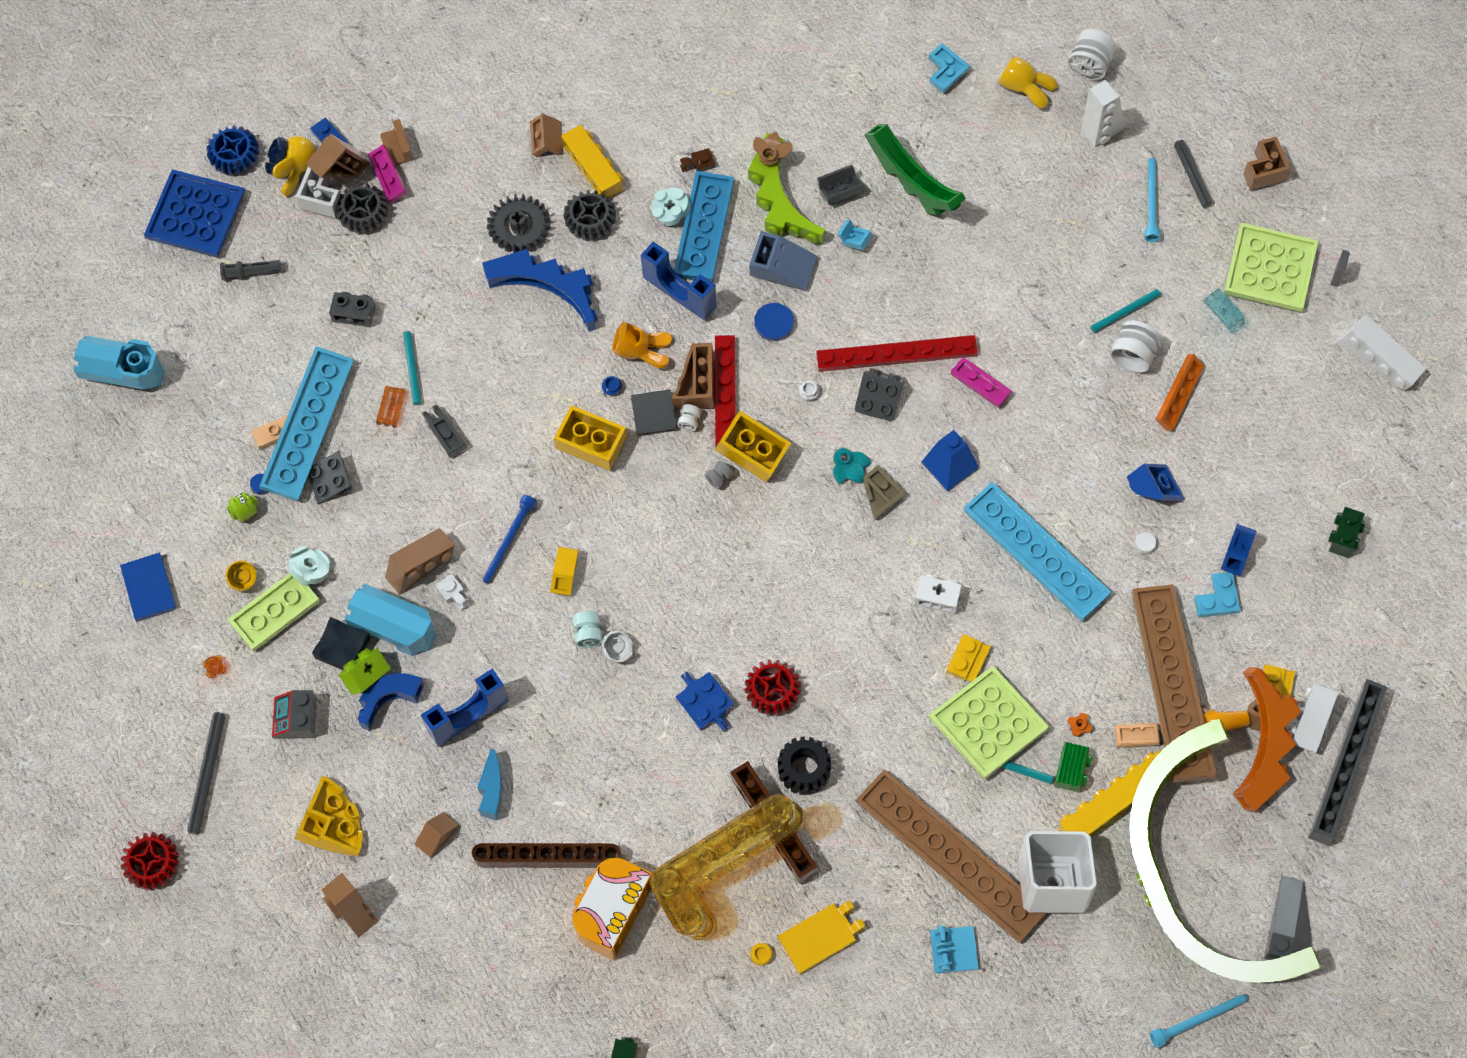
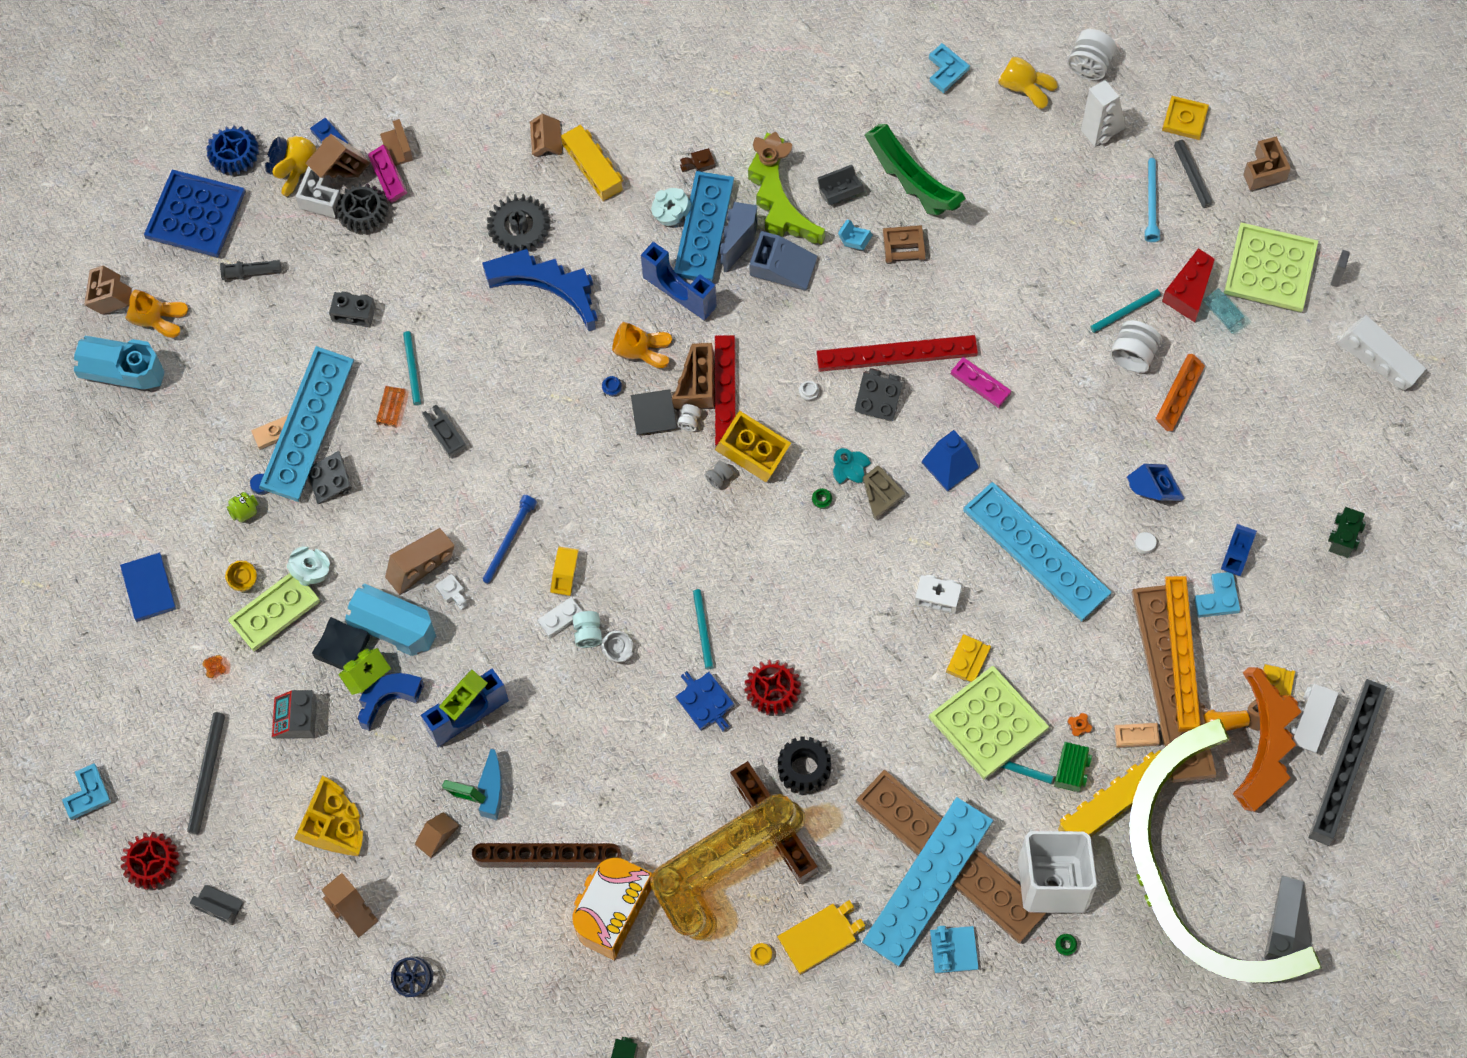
yellow brick [554,405,627,471] -> none
dark grey gear [563,190,616,241] -> none
blue tile [754,303,794,341] -> none
medium azure piece [1149,994,1248,1049] -> none
none -> medium azure plate [62,763,111,820]
none -> medium nougat brick [84,265,132,314]
none -> light orange piece [125,289,188,338]
none -> dark grey panel [190,885,243,925]
none -> dark blue wheel [391,956,433,997]
none -> lime brick [439,669,488,721]
none -> green tile [442,780,486,804]
none -> white plate [537,597,582,638]
none -> teal bar [693,589,714,670]
none -> sand blue slope [720,202,758,273]
none -> green plate [812,488,832,508]
none -> medium azure plate [862,797,993,967]
none -> medium nougat plate [883,225,925,263]
none -> green plate [1055,934,1077,956]
none -> yellow tile [1162,95,1209,140]
none -> red wedge [1162,248,1215,322]
none -> light orange tile [1165,576,1200,732]

